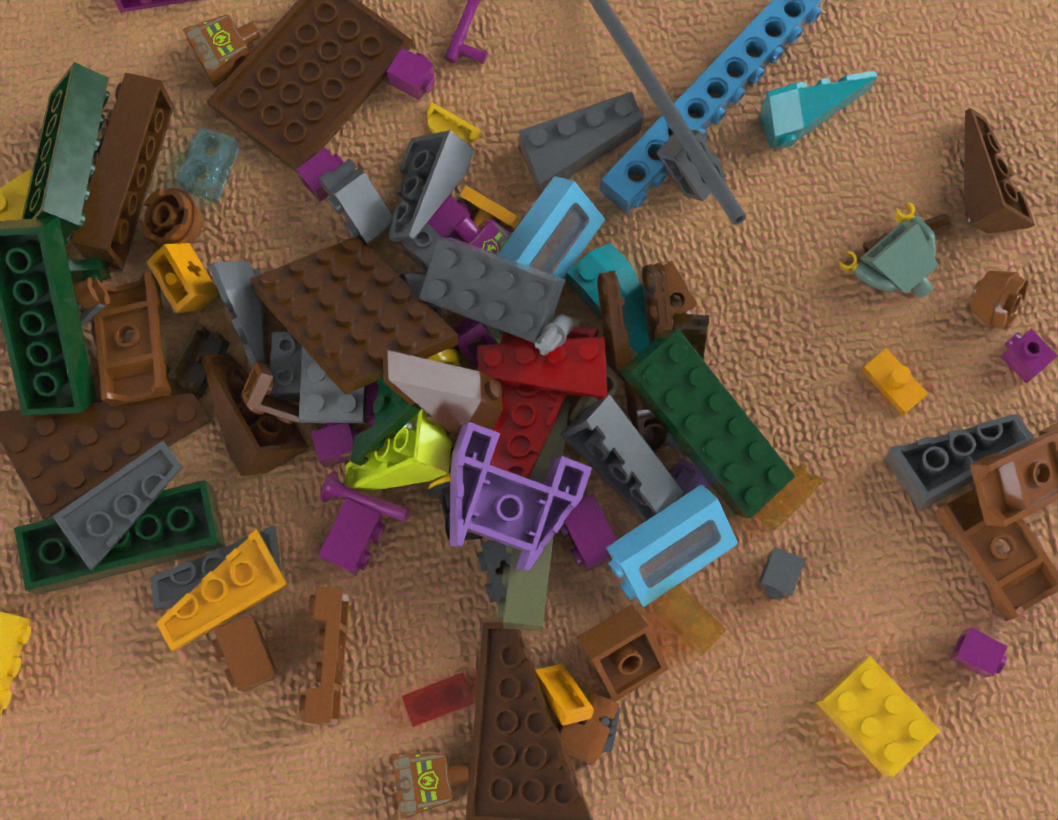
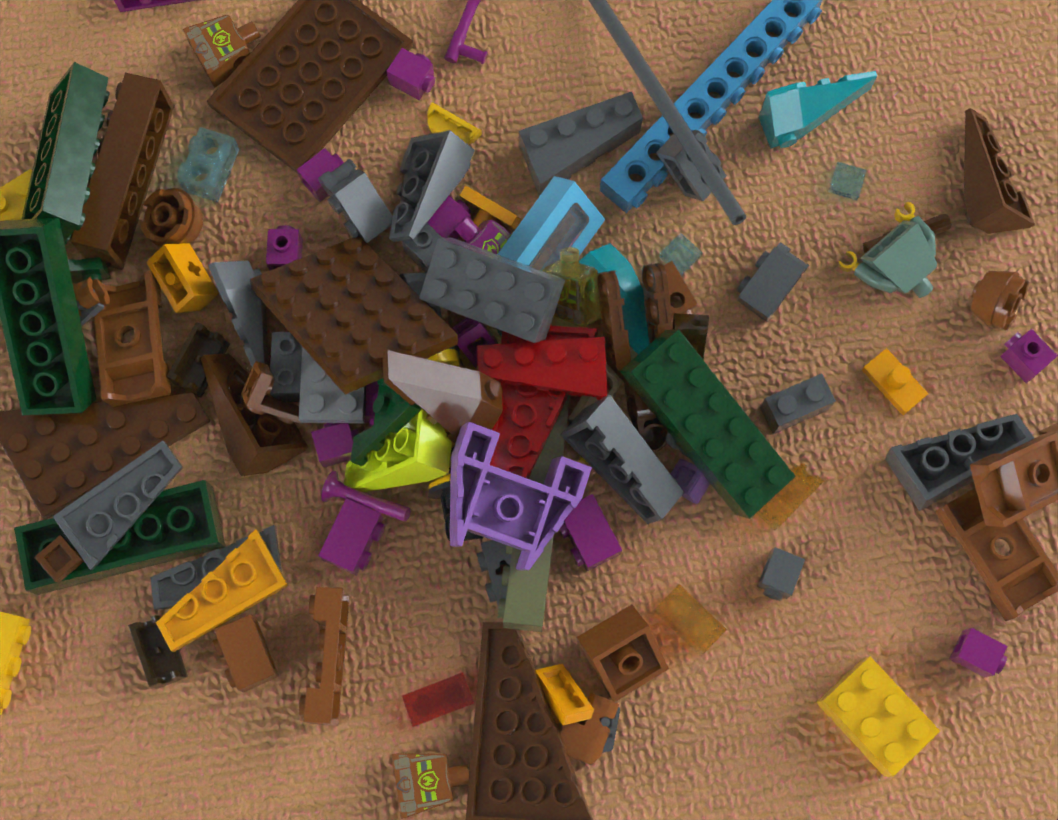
light grey axle [535,315,573,355] -> none
medium azure piece [606,484,738,608] -> none
none -> reddish brown plate [35,535,84,583]
none -> dark brown hinge [128,615,188,689]
none -> magenta brick [266,225,303,271]
none -> clear yellow torso [543,247,601,327]
none -> clear light blue tile [659,233,703,276]
none -> dark grey hinge [736,242,809,322]
none -> dark grey brick [760,373,836,434]
none -> clear light blue tile [828,162,867,201]

